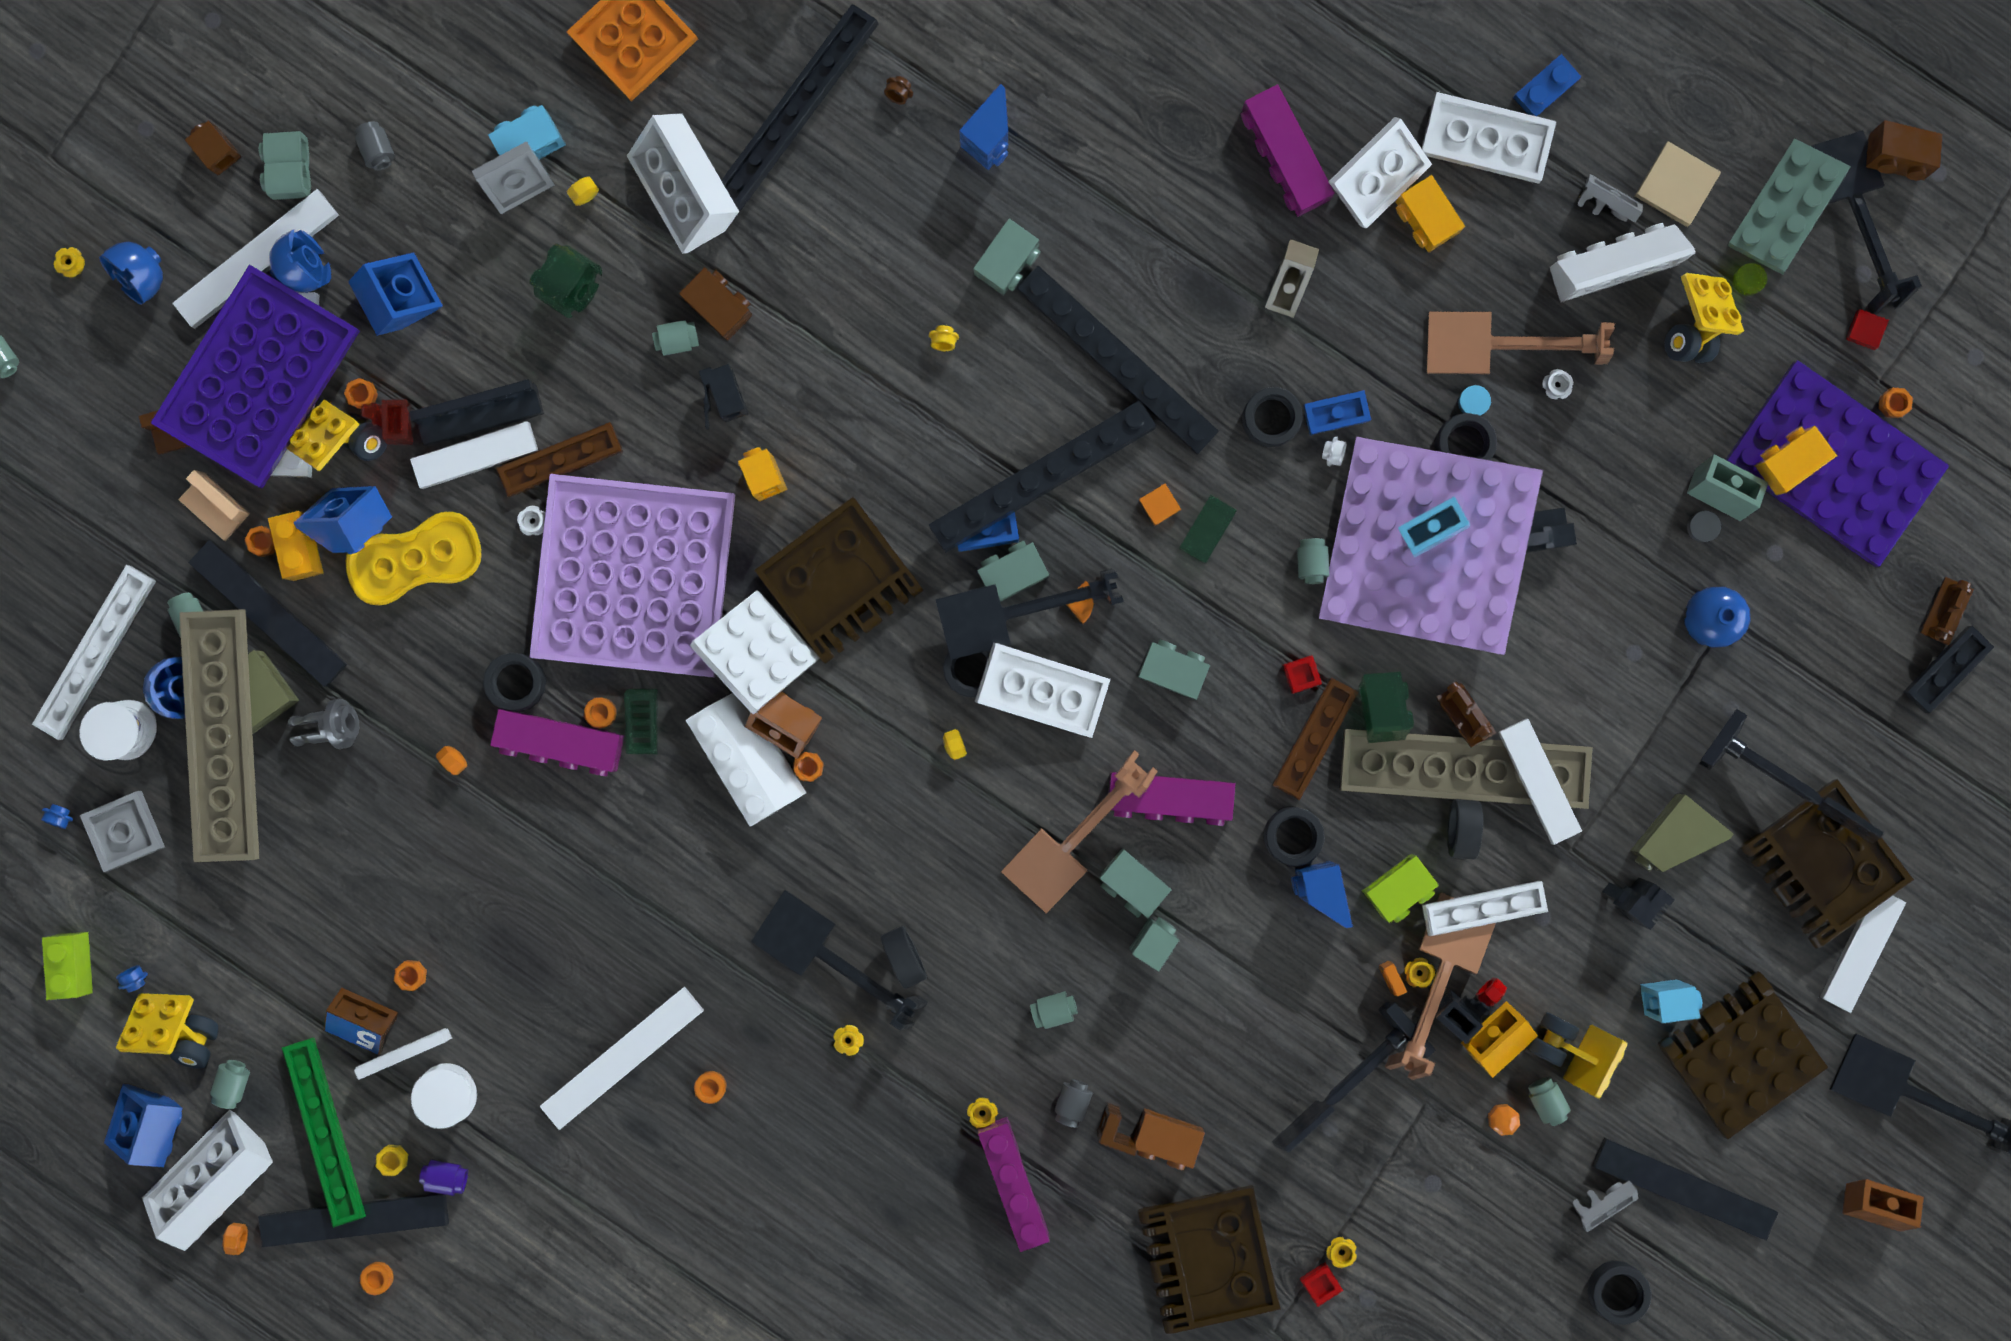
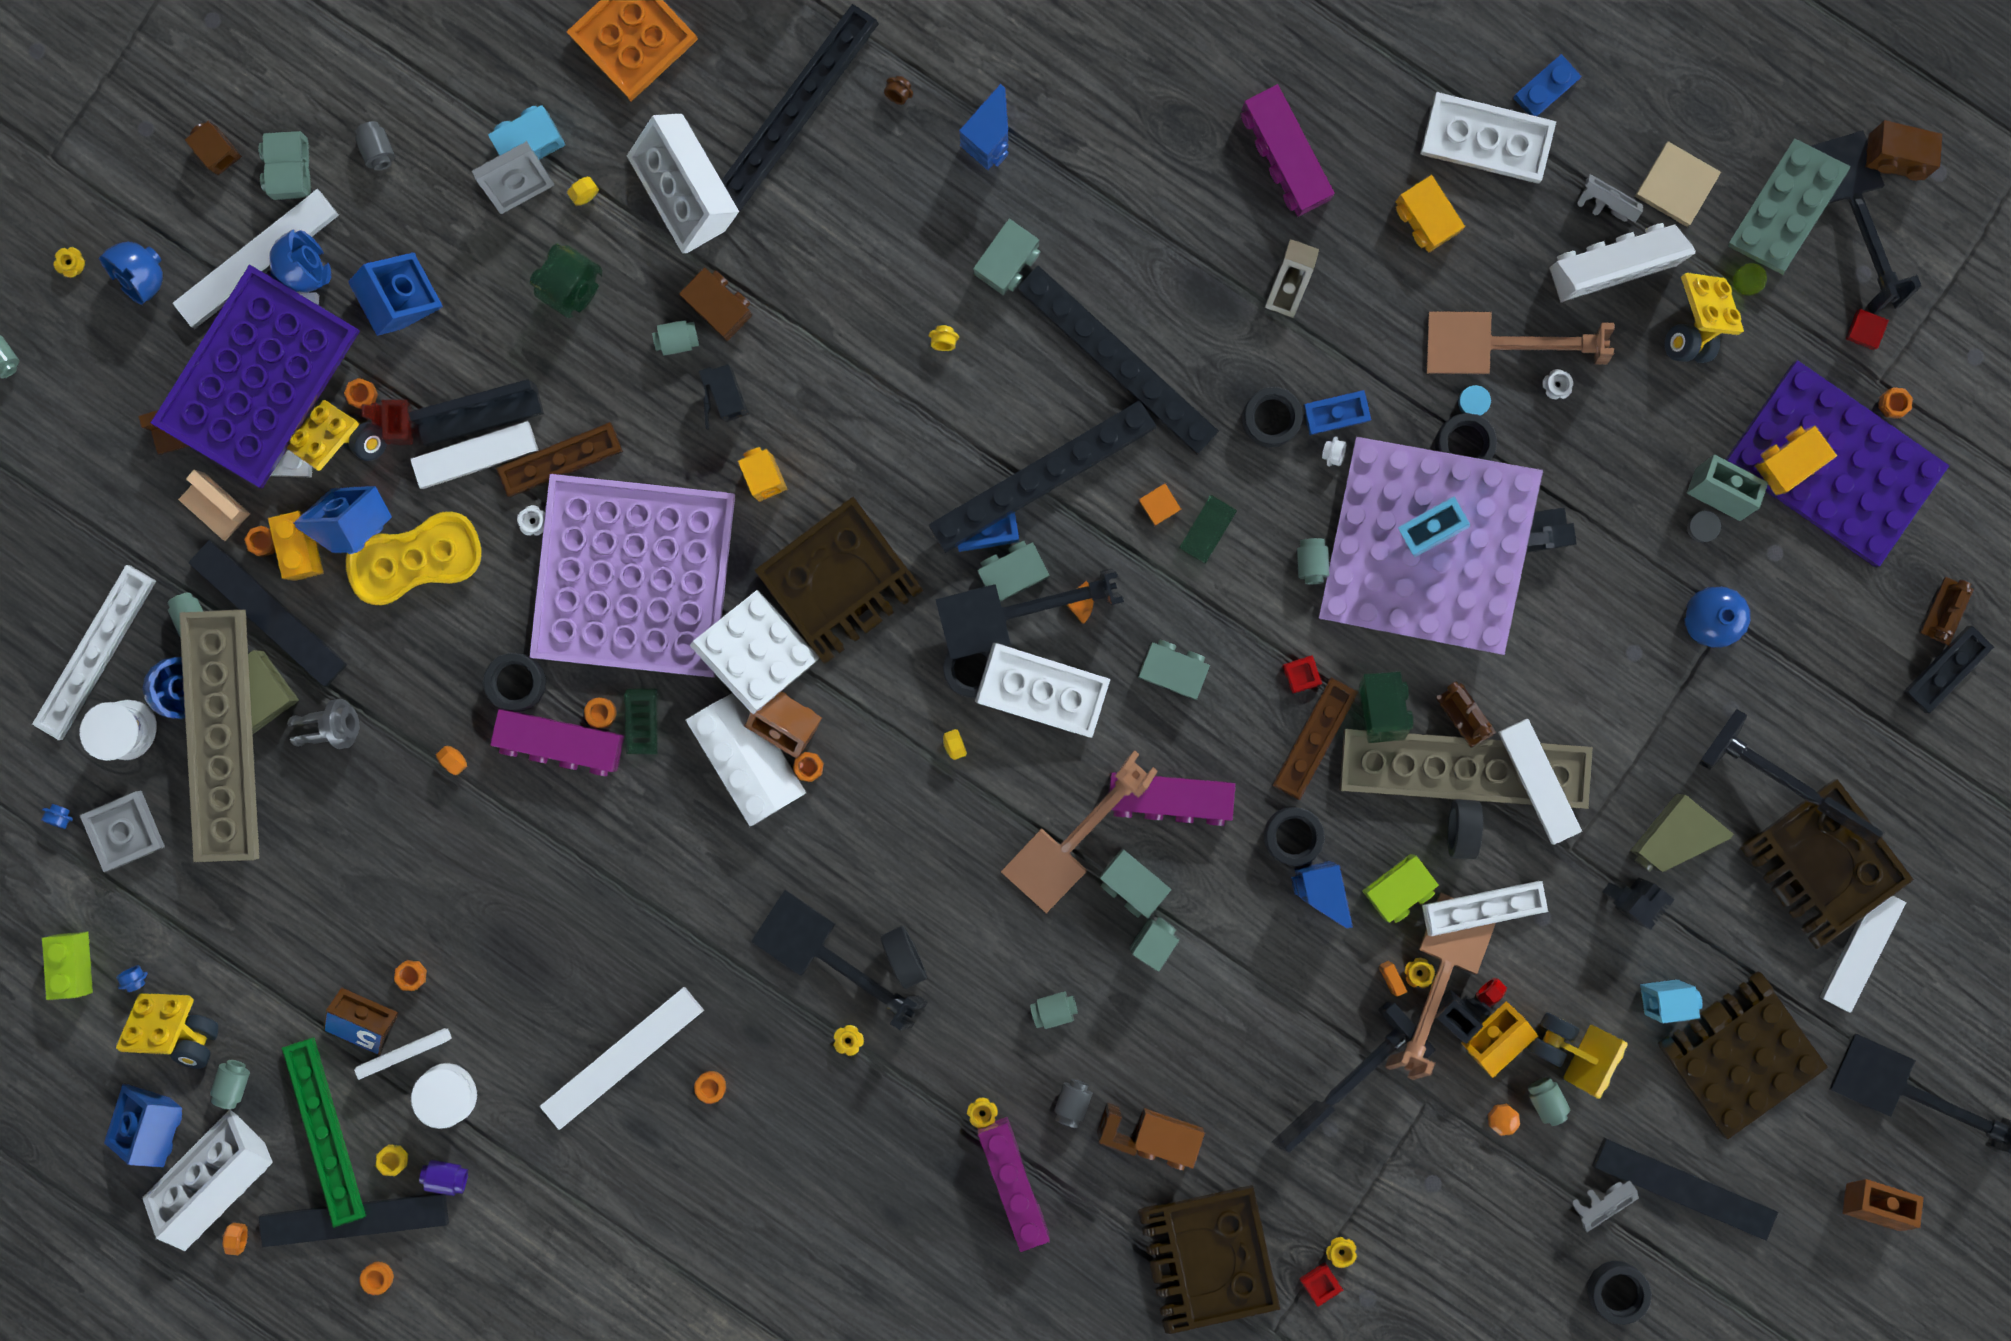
white plate [1328,117,1432,229] -> none

